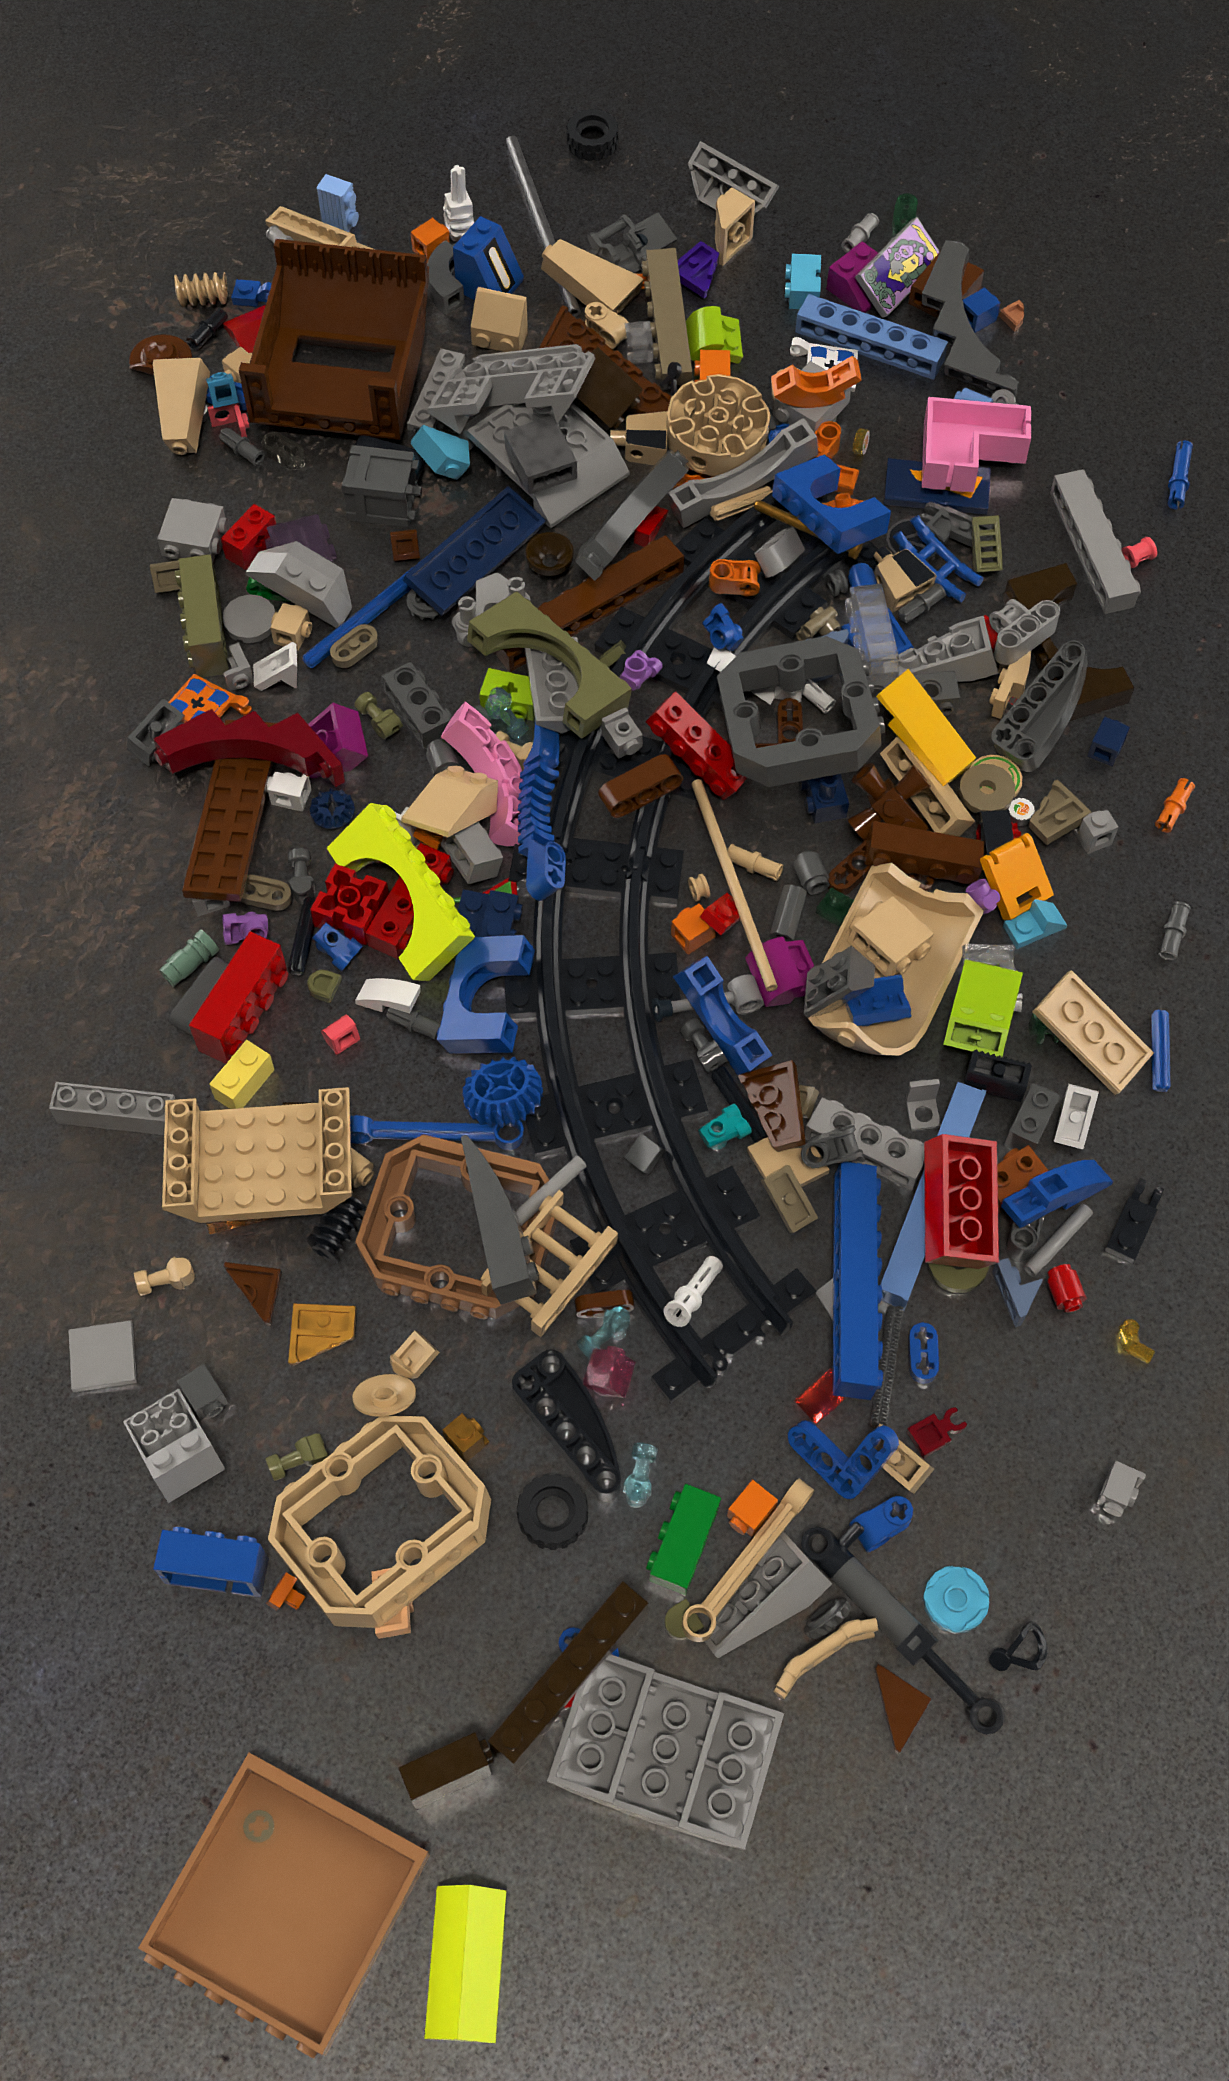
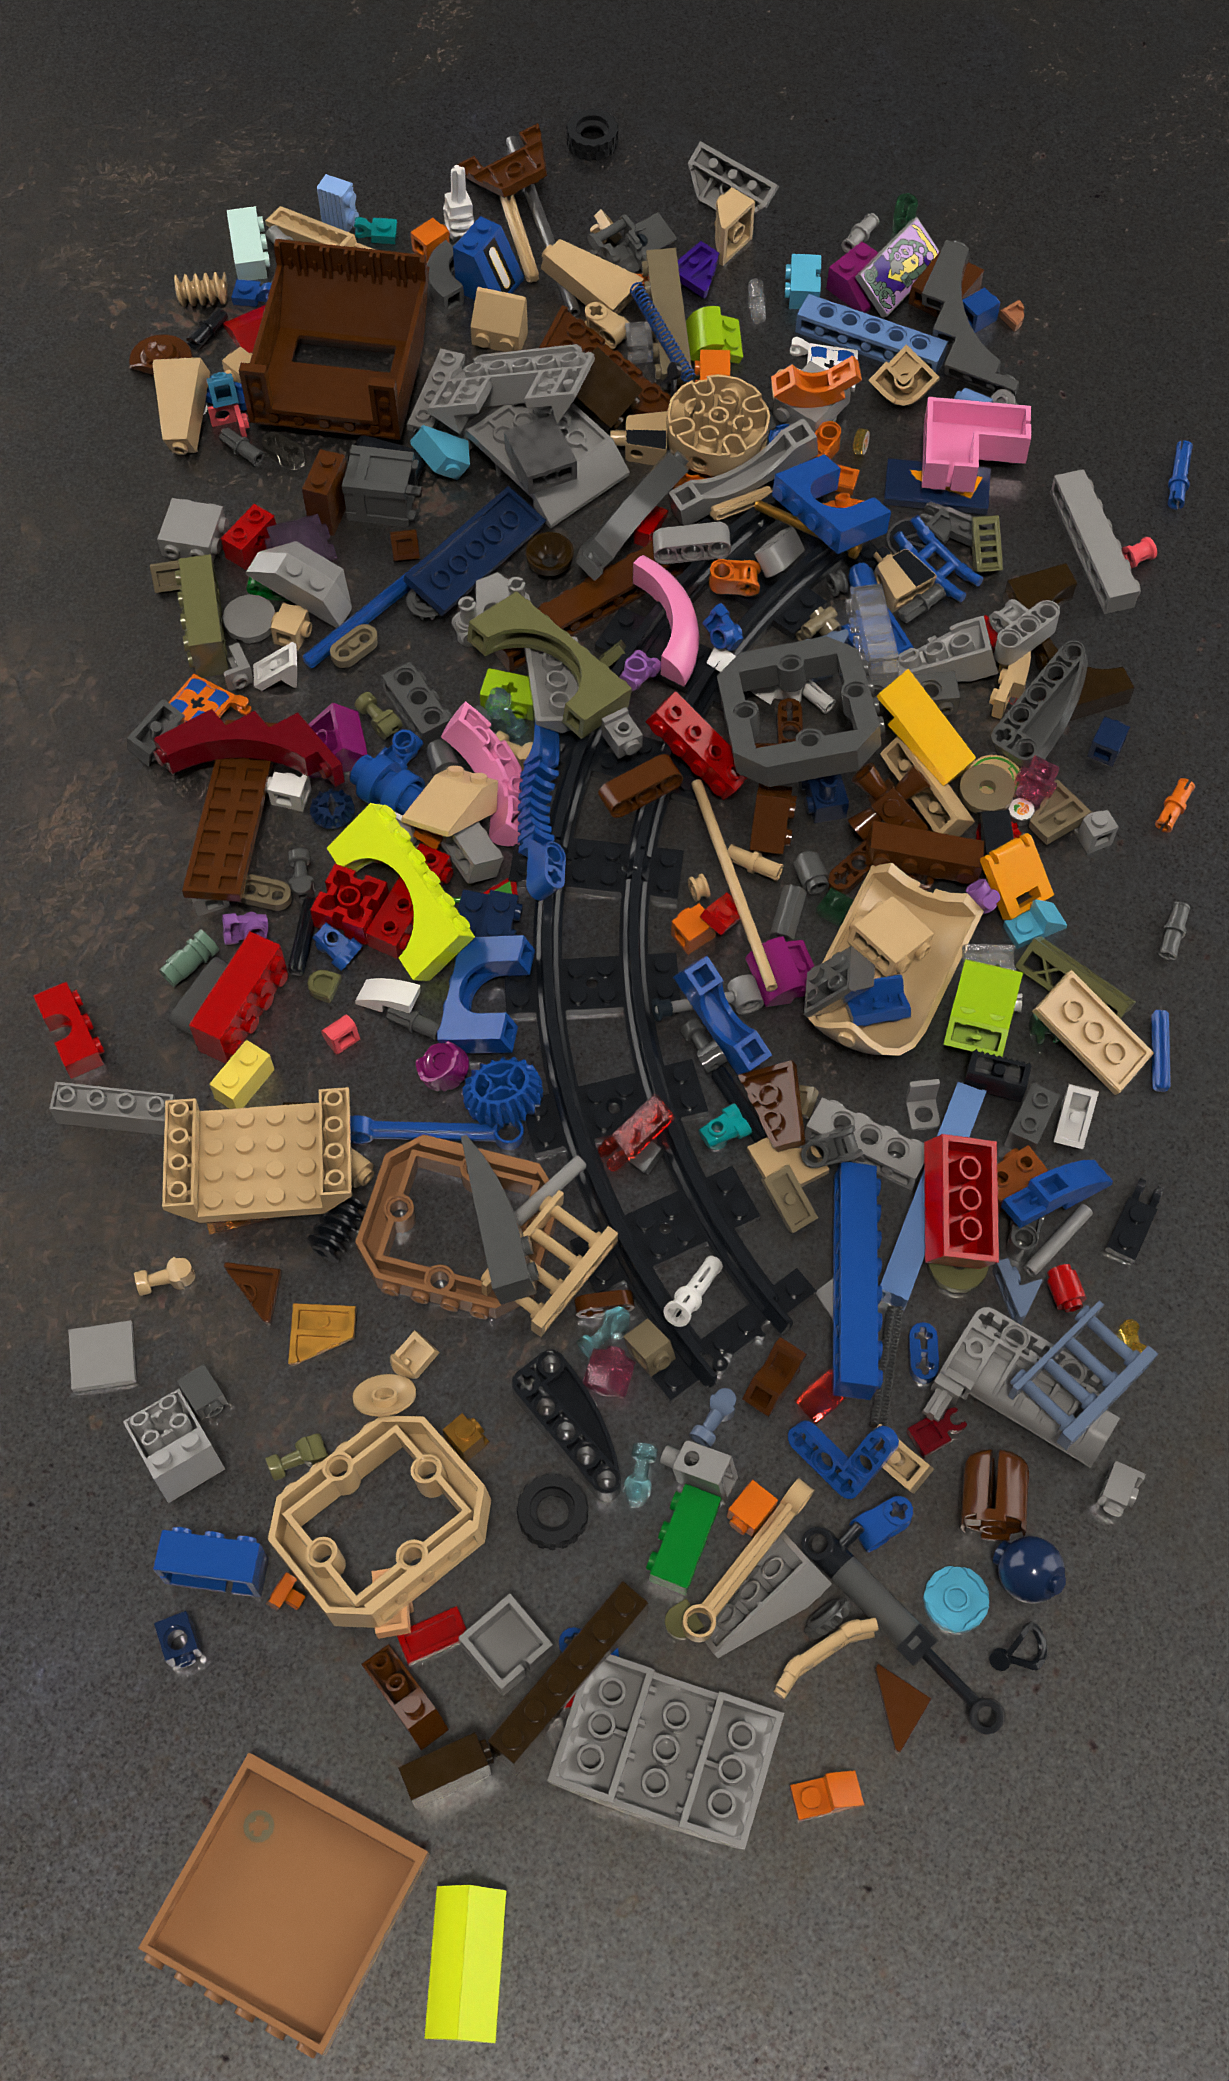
none -> red arch [33,982,105,1079]
none -> dark blue brick [154,1611,203,1669]
none -> light aqua brick [227,206,271,280]
none -> reddish brown brick [302,449,347,536]
none -> blue piece [350,754,425,816]
none -> teal plate [354,217,397,244]
none -> reddish brown slope [361,1644,449,1751]
none -> blue plate [376,729,424,771]
none -> red tile [397,1606,467,1666]
none -> magenta hair [416,1041,469,1092]
none -> reddish brown wing [457,123,547,198]
none -> light grey piece [458,1593,554,1697]
none -> tan axle [500,195,539,283]
none -> tan tile [590,209,623,244]
none -> clear red hinge [597,1094,675,1171]
none -> dark tan brick [623,1318,676,1377]
none -> blue piece [630,282,696,382]
none -> bright pink brick [633,555,700,686]
none -> light grey beam [652,522,731,564]
none -> light grey torso [660,1441,738,1505]
none -> sand blue leg [689,1388,736,1448]
none -> reddish brown brick [742,1337,807,1417]
none -> clear axle [747,279,767,324]
none -> reddish brown brick [749,783,797,854]
none -> orange slope [789,1770,864,1822]
none -> tan brick [868,344,941,406]
none -> light grey piece [922,1307,1120,1468]
none -> reddish brown cylinder [960,1449,1029,1541]
none -> dark blue brick [993,1536,1066,1604]
none -> sand blue fence [1008,1300,1158,1451]
none -> clear pink brick [1014,755,1060,806]
none -> olive fence [1015,936,1136,1019]

